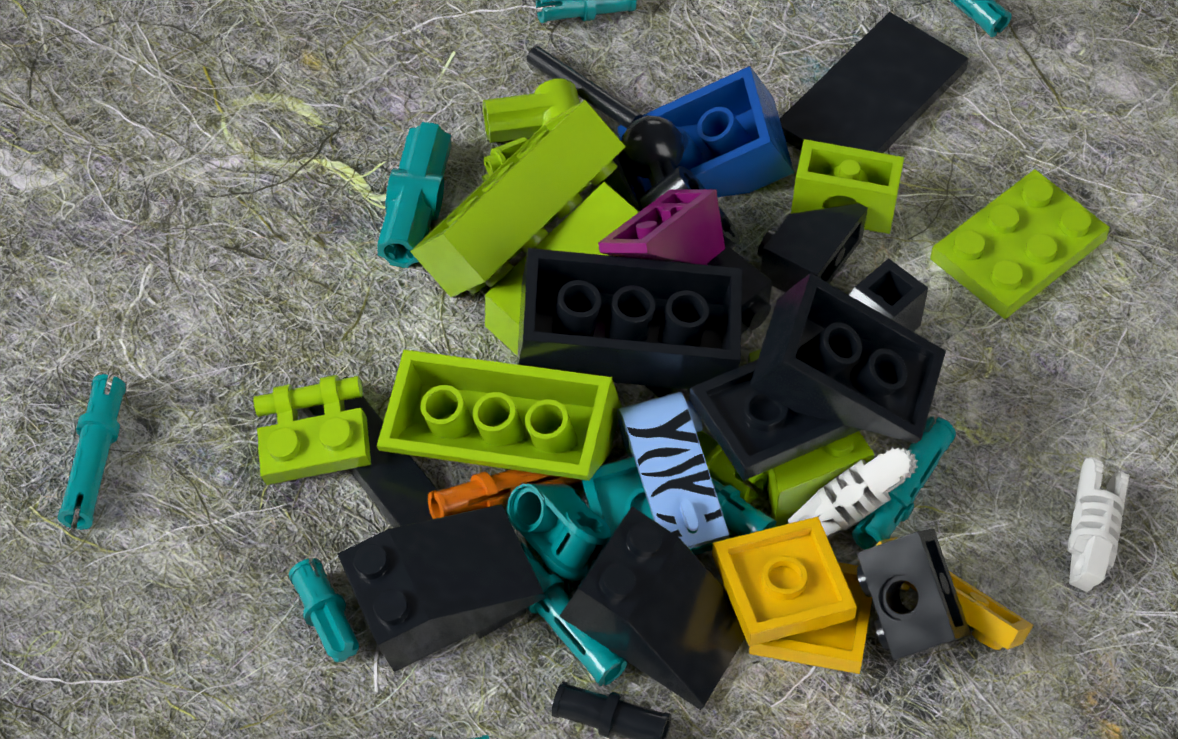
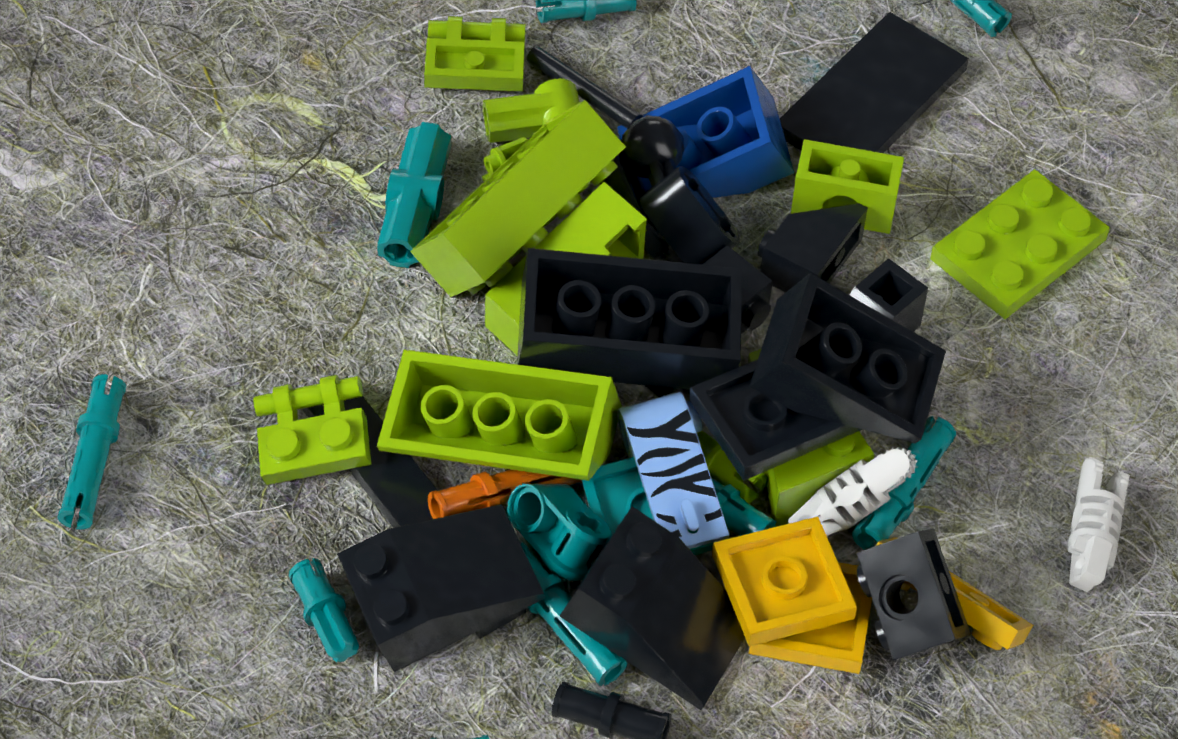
magenta slope [598,189,725,265] -> none
none -> lime plate [424,16,526,92]

